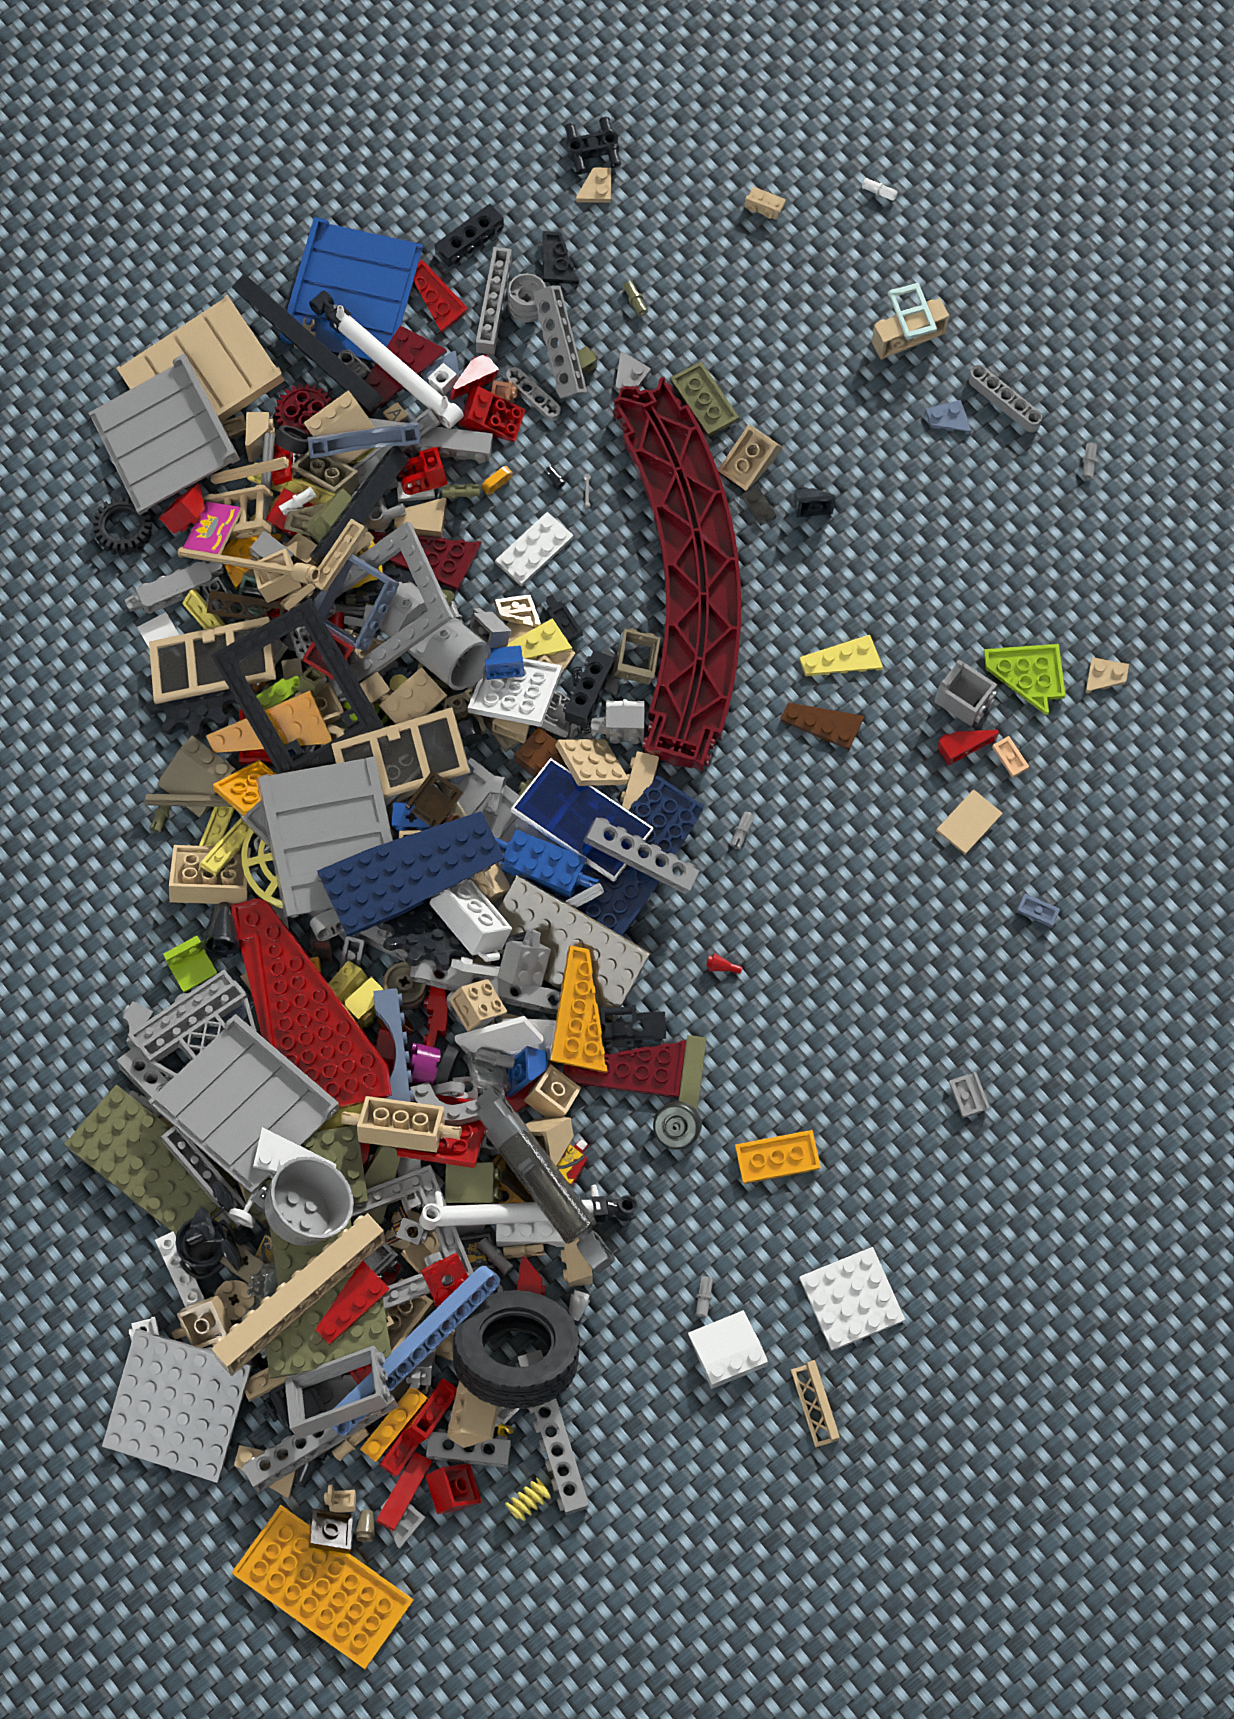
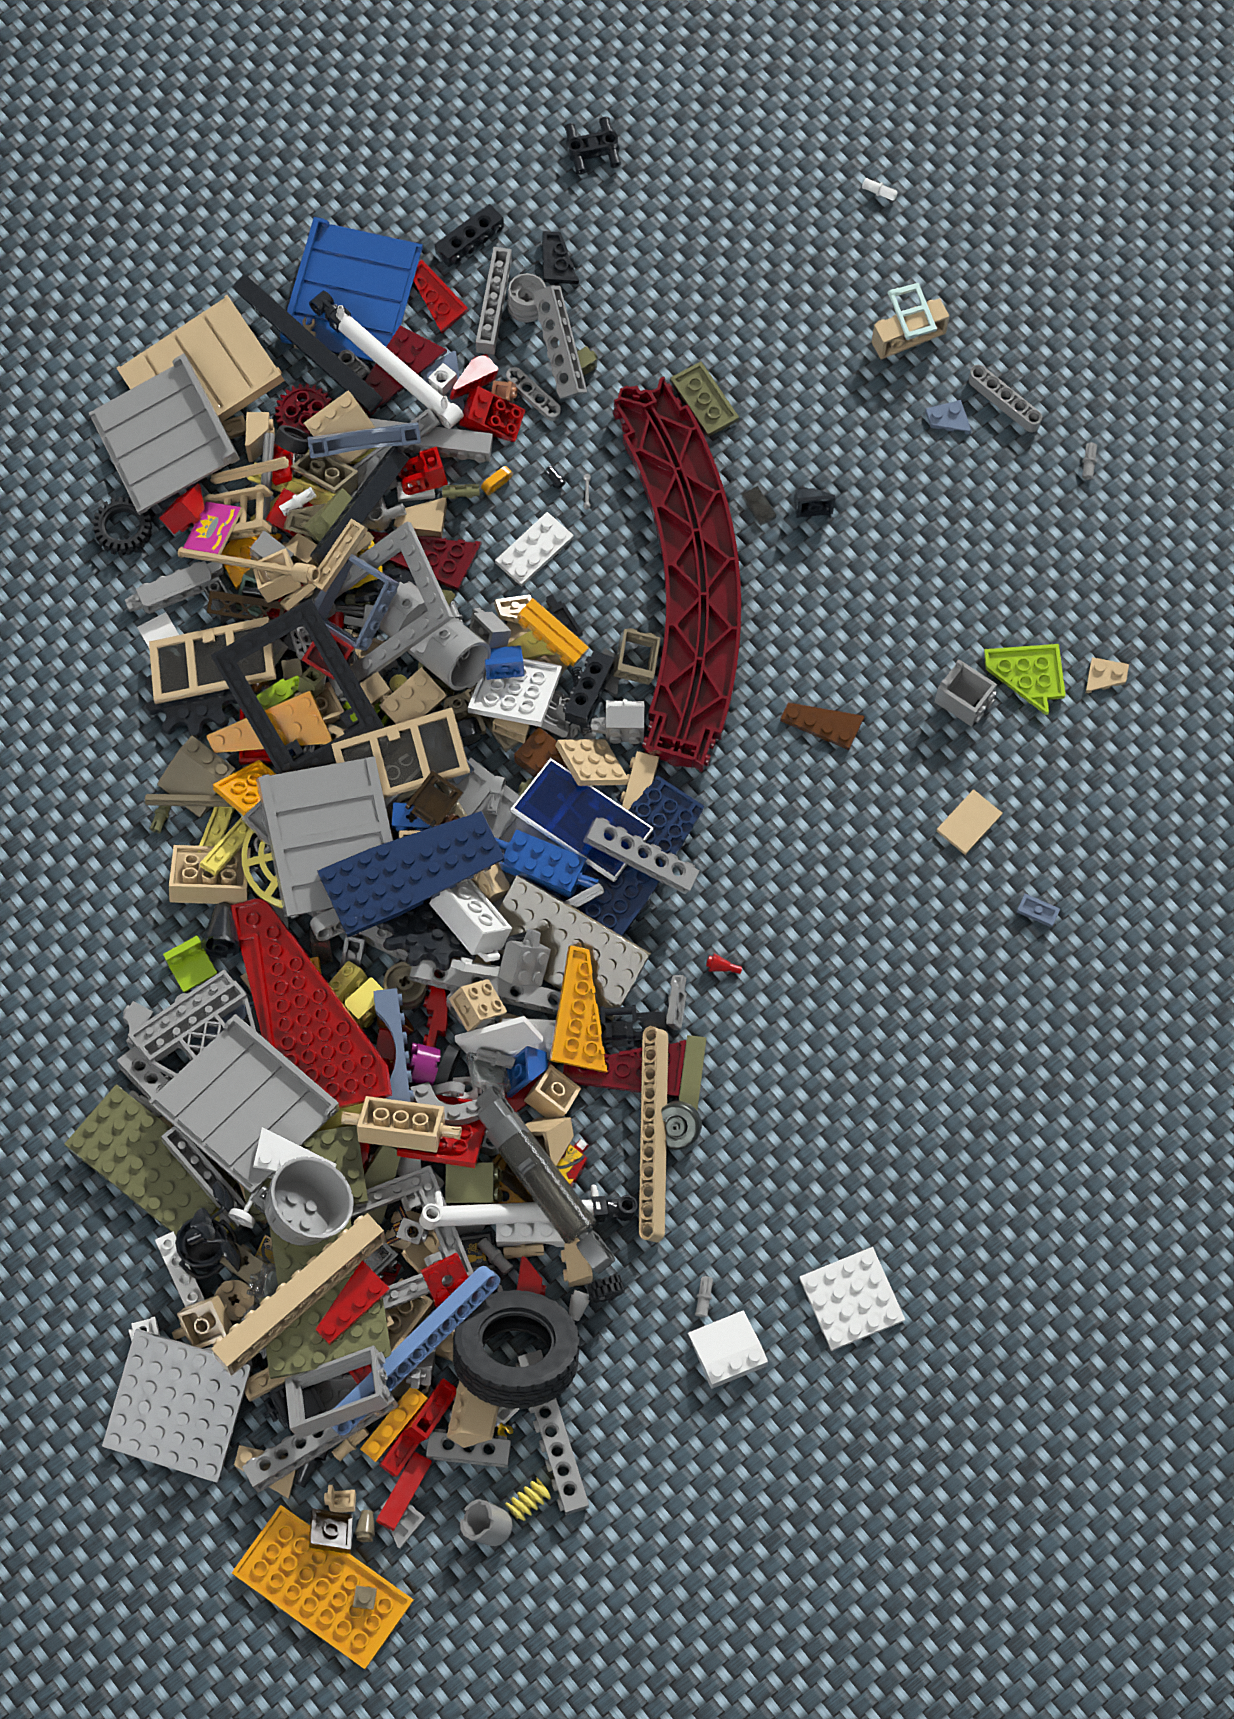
light yellow tile [182,589,226,643] -> none
tan tile [383,402,409,422] -> none
red slope [426,1464,482,1515] -> none
tan wing [576,168,611,203] -> none
light grey wing [615,351,651,392] -> none
olive pin [623,281,648,317] -> none
tan slope [718,425,783,491] -> none
light grey axle [730,811,754,850] -> none
light orange plate [735,1130,821,1184] -> none
tan bracket [744,186,786,220] -> none
tan fence [791,1360,840,1448] -> none
light yellow wing [799,635,883,676] -> none
red slope [937,730,999,766] -> none
light grey plate [949,1072,990,1118] -> none
light nougat plate [992,736,1029,778] -> none
none -> dark tan plate [353,1586,377,1610]
none -> light grey cylinder [460,1499,512,1546]
none -> light orange brick [517,598,589,667]
none -> black tyre [586,1275,625,1303]
none -> tan beam [639,1026,668,1242]
none -> light grey hinge [665,975,687,1030]

